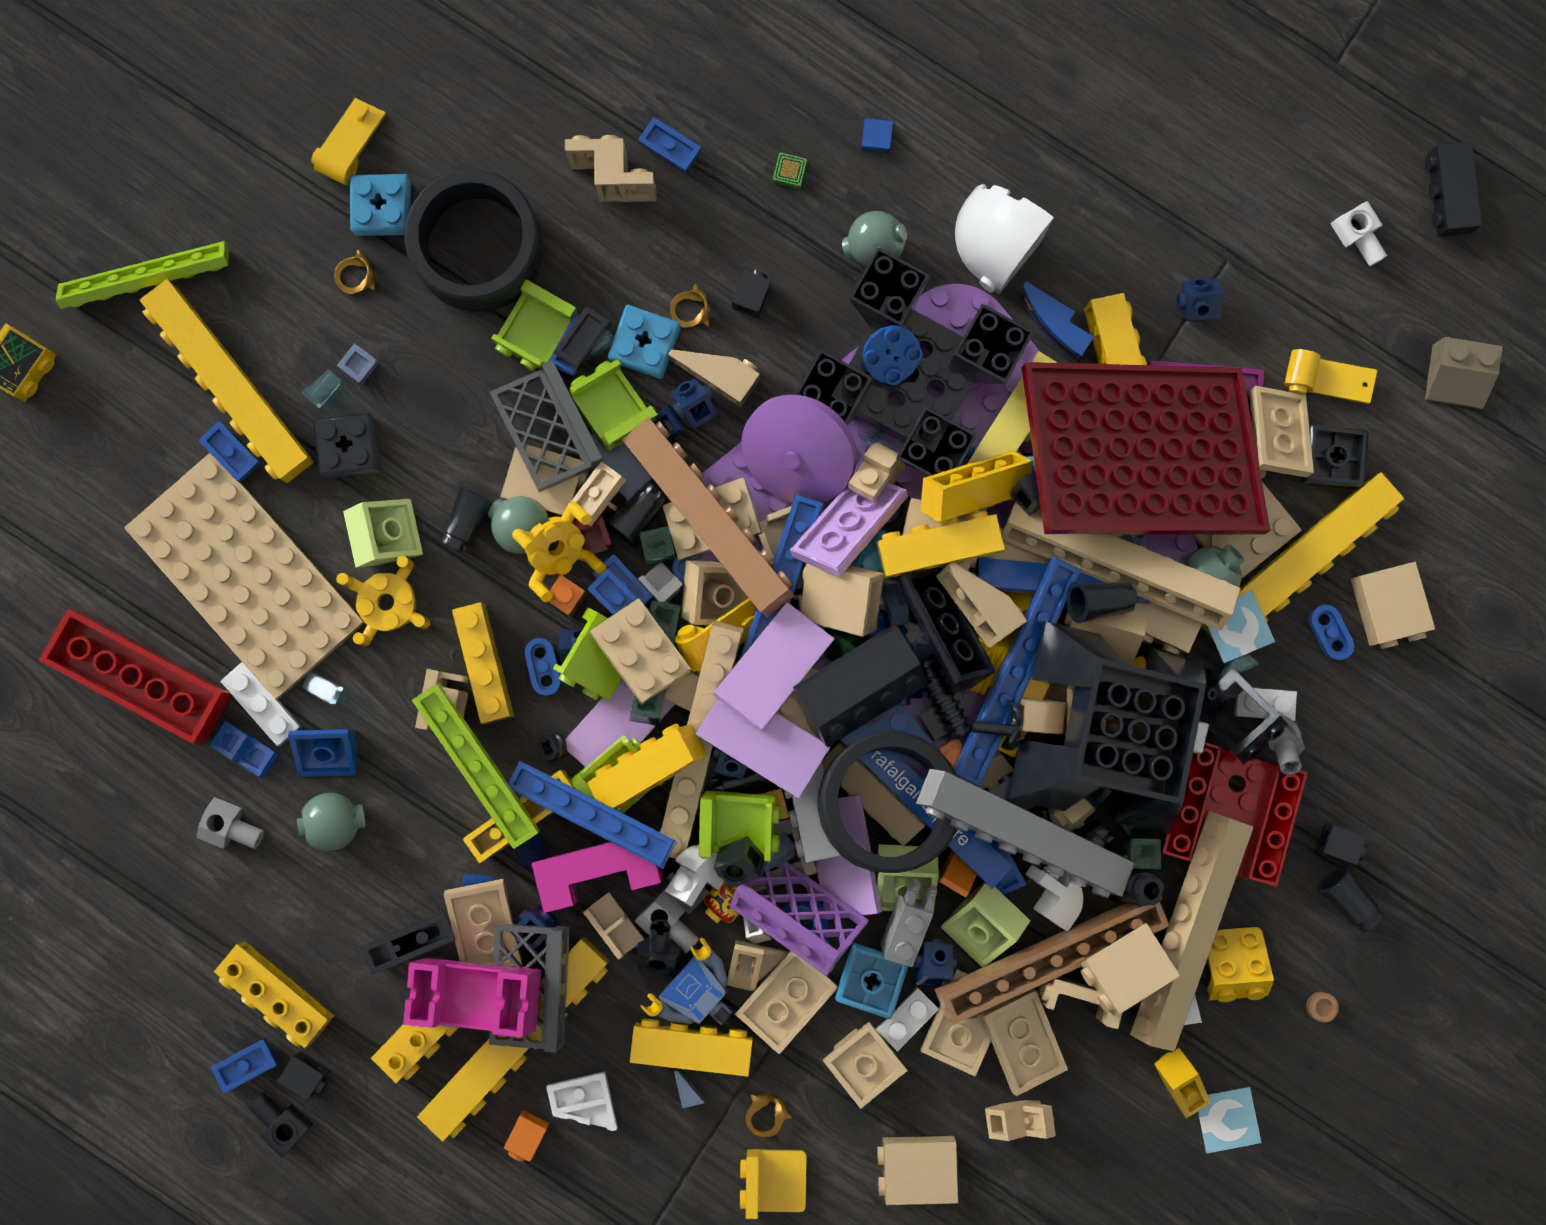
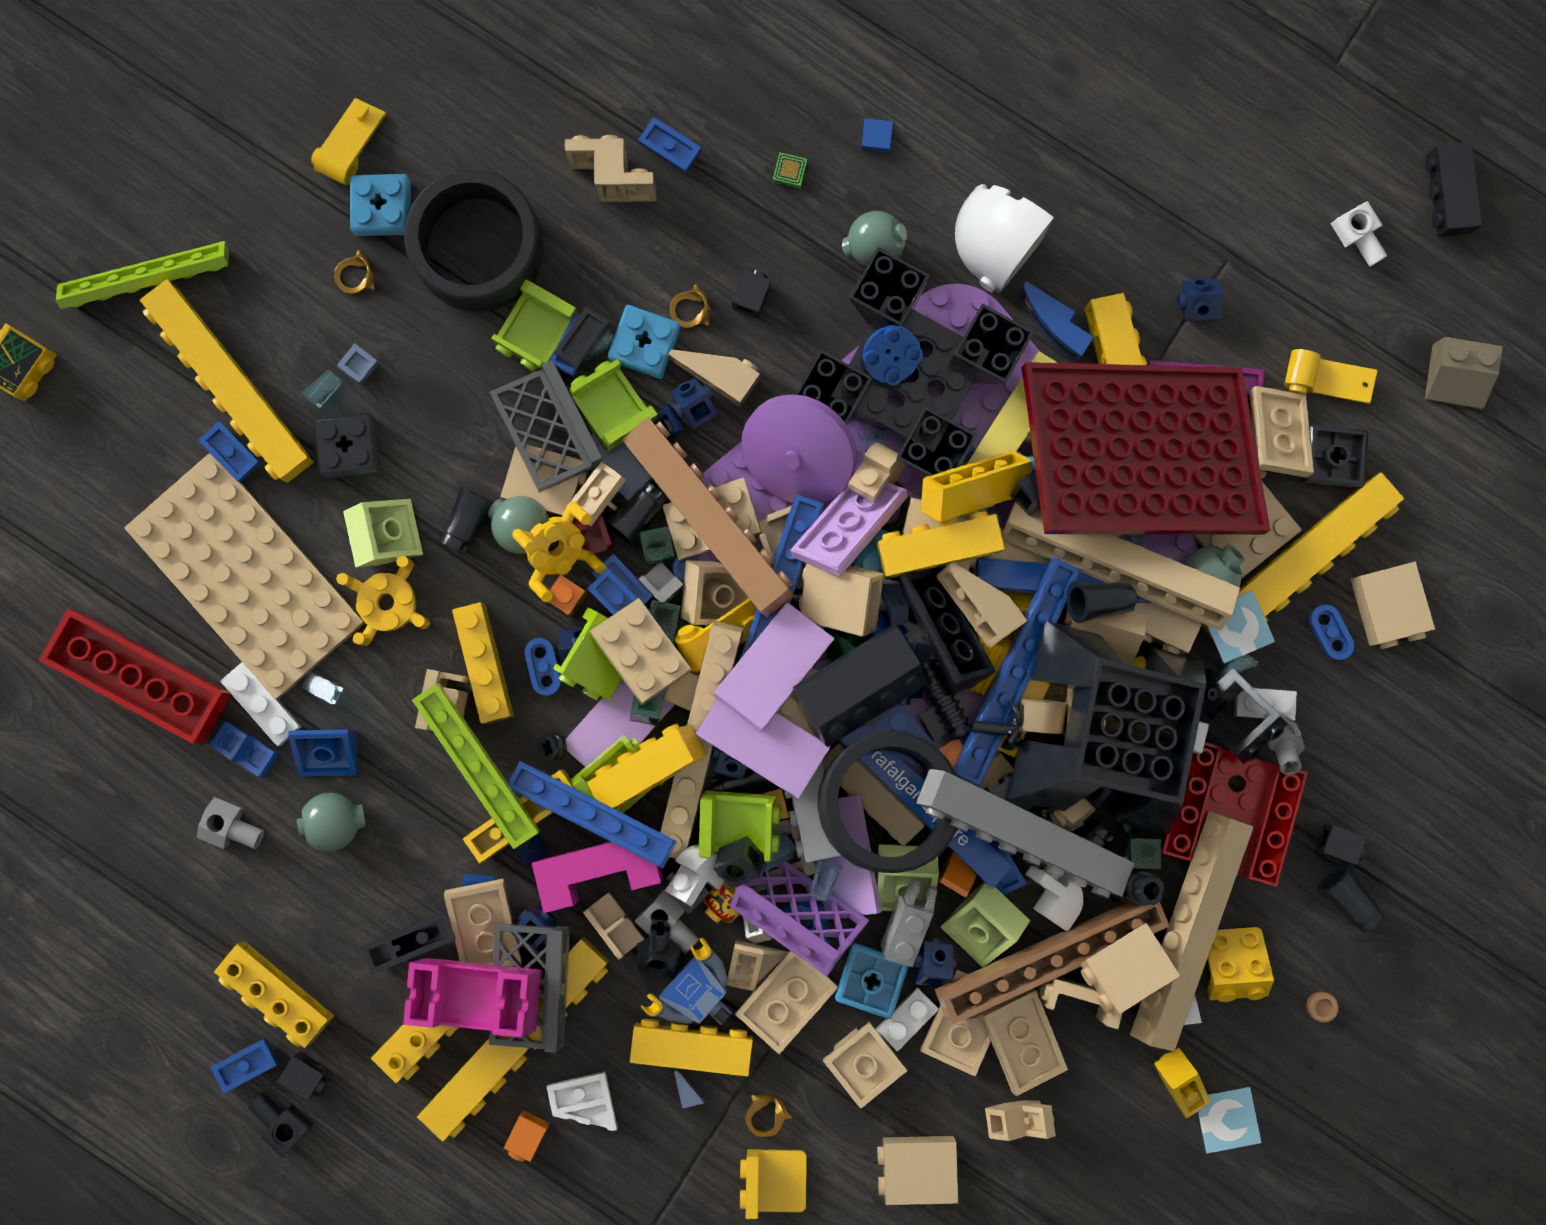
none -> clear light blue piece [809,860,843,902]

